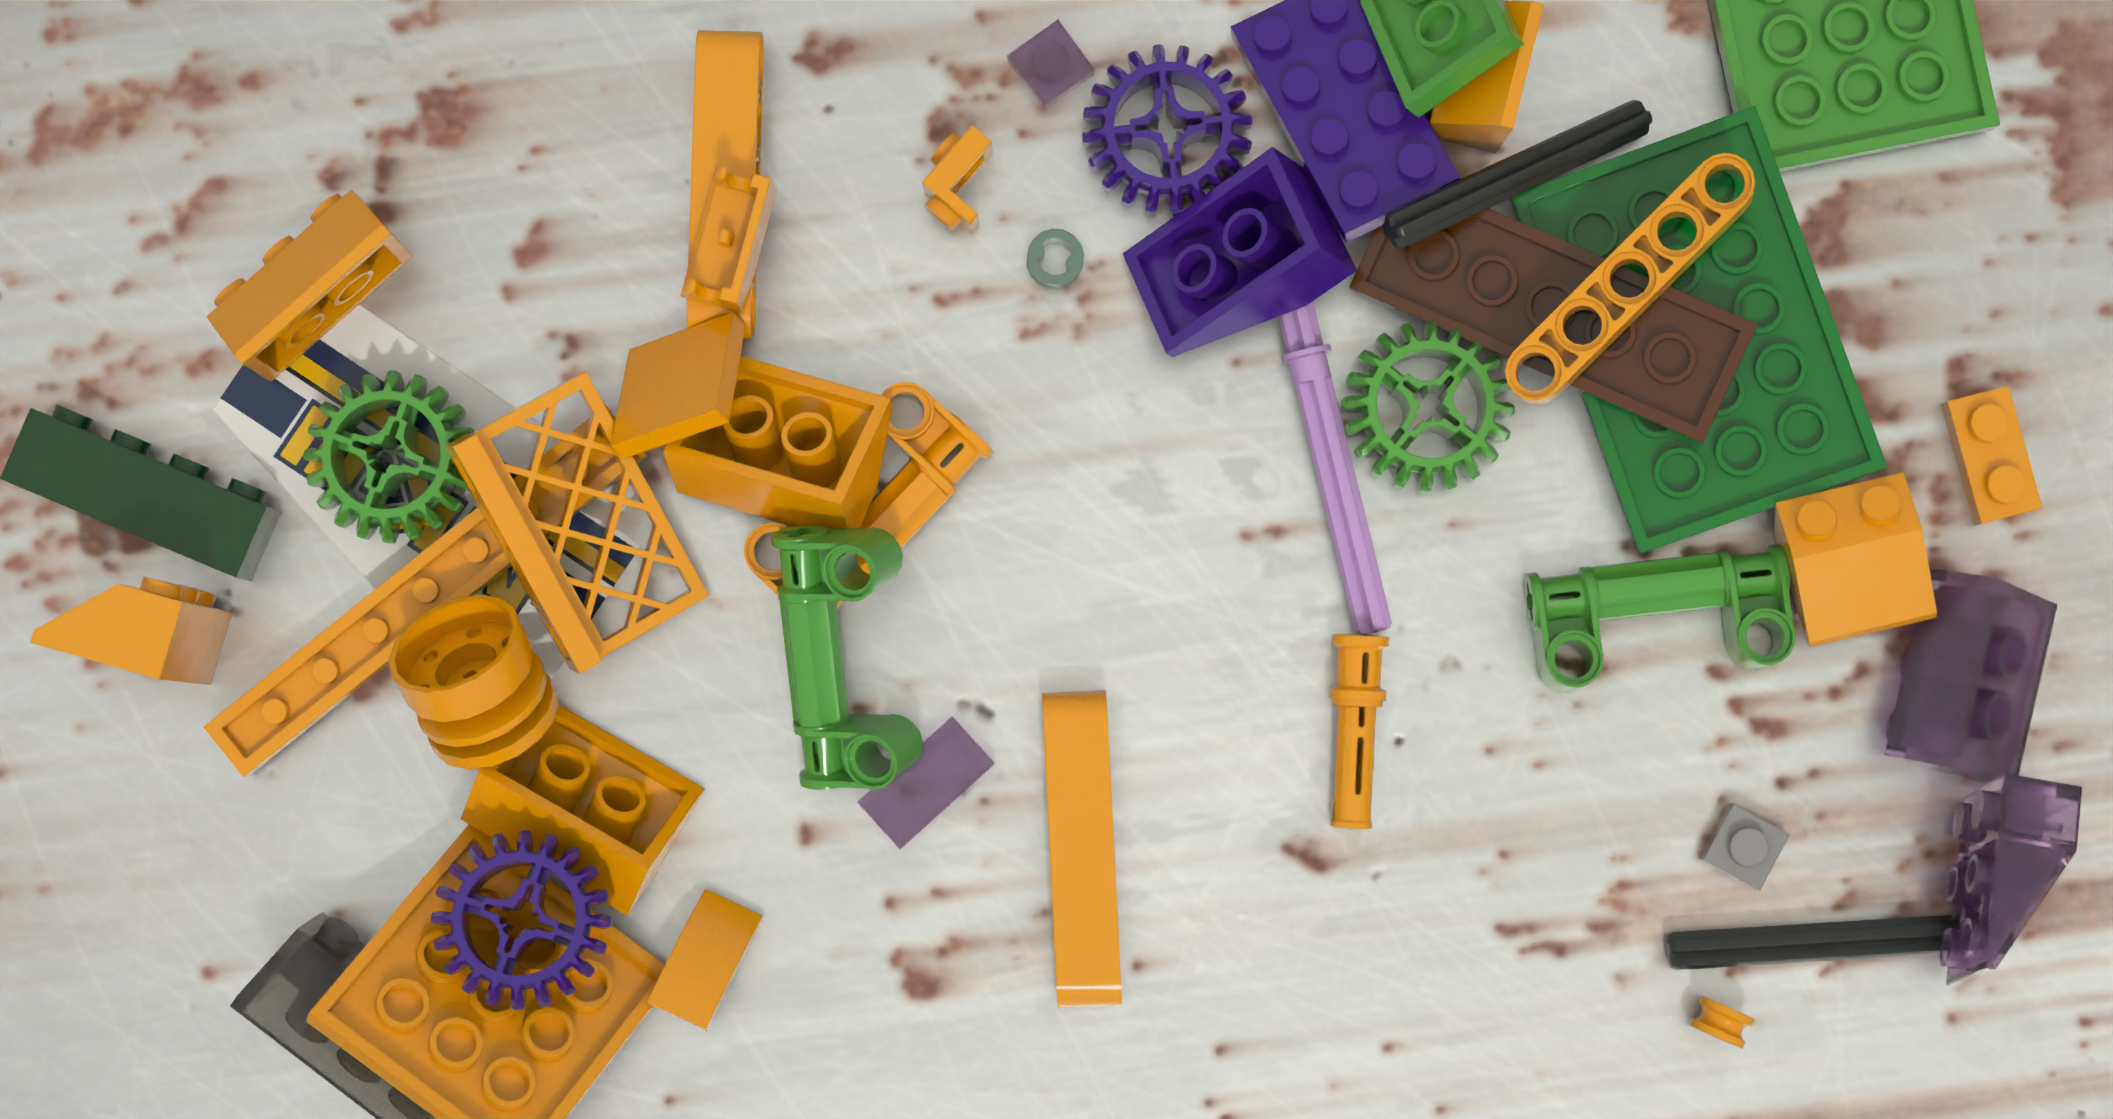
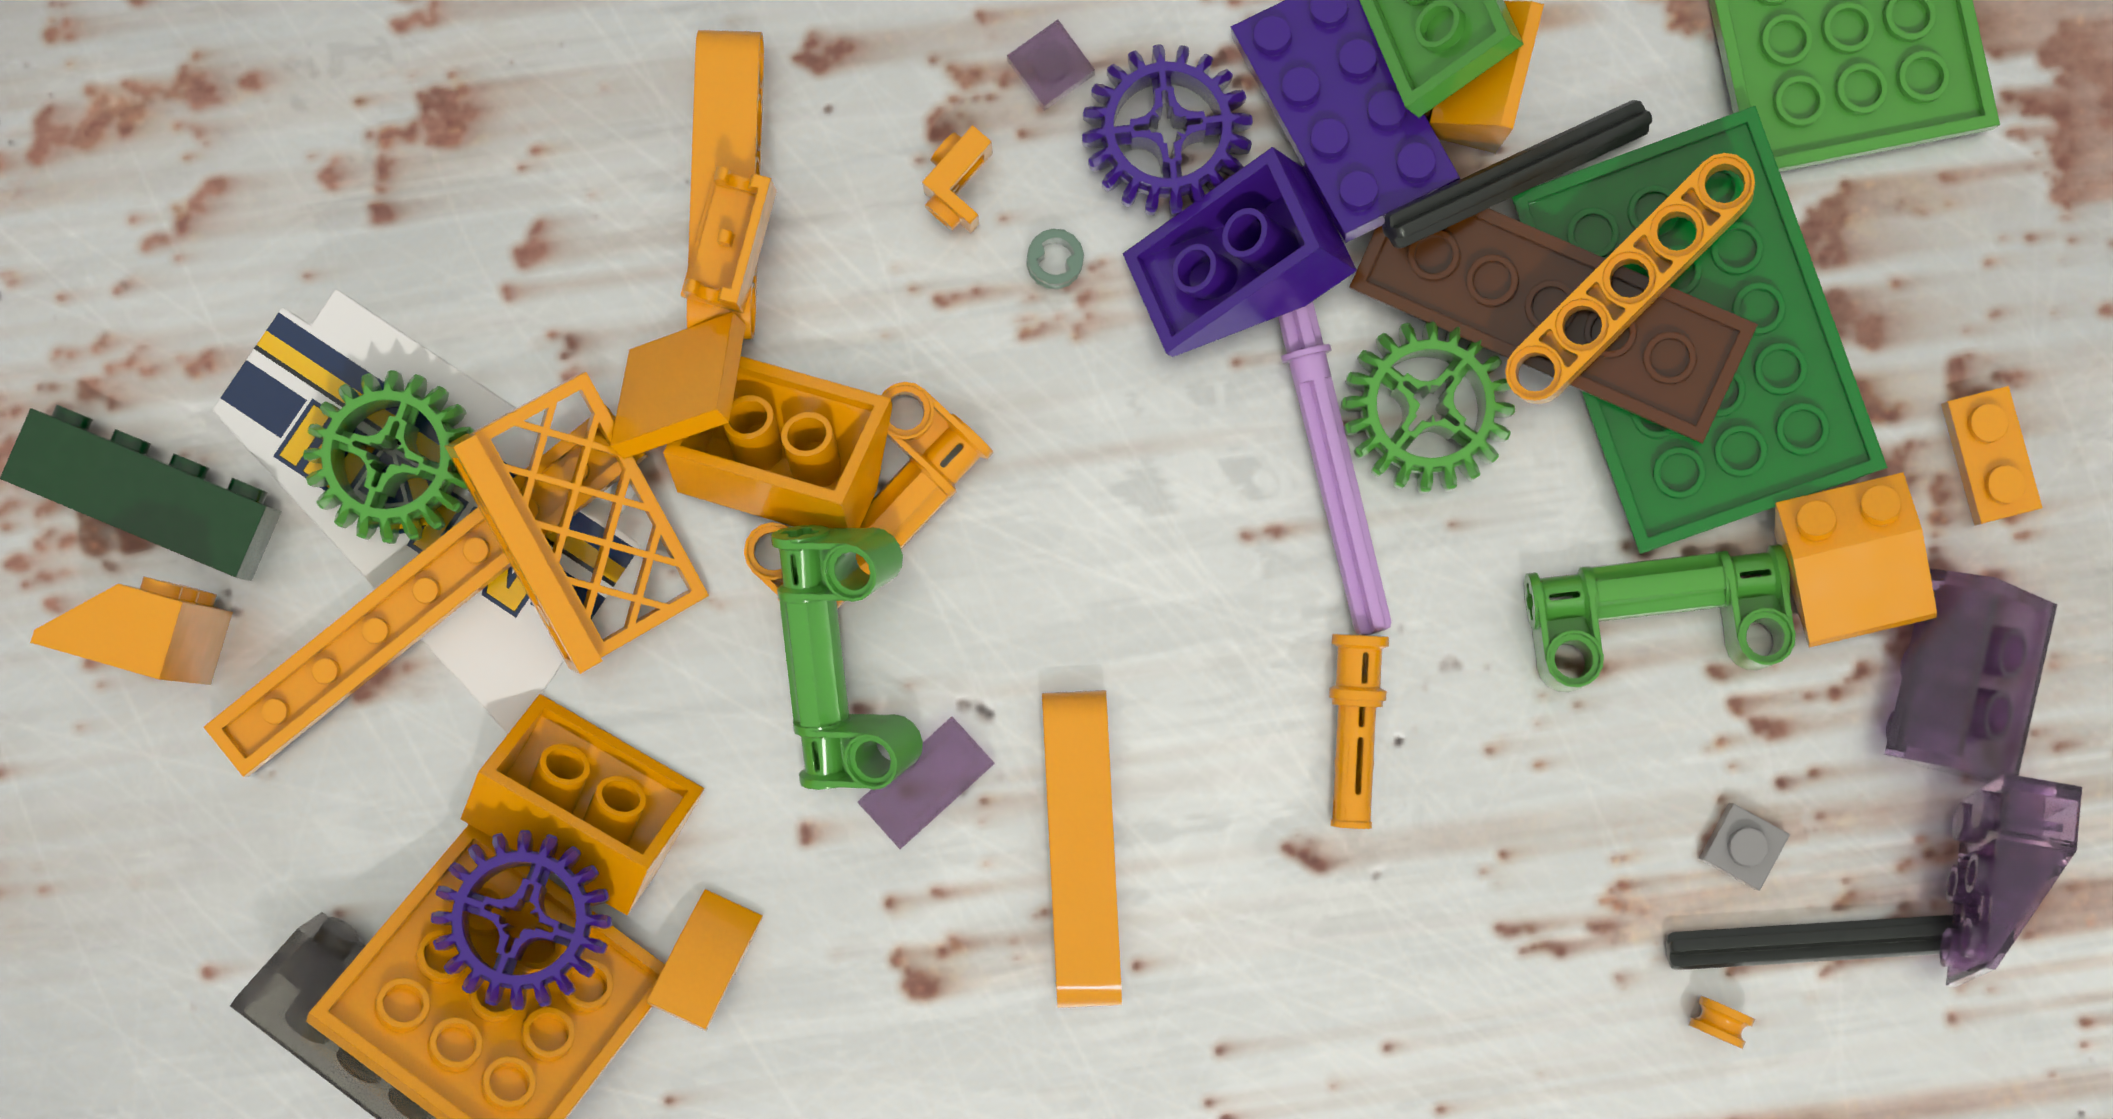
light orange slope [206,189,413,382] -> none
light orange wheel [389,594,559,770] -> none

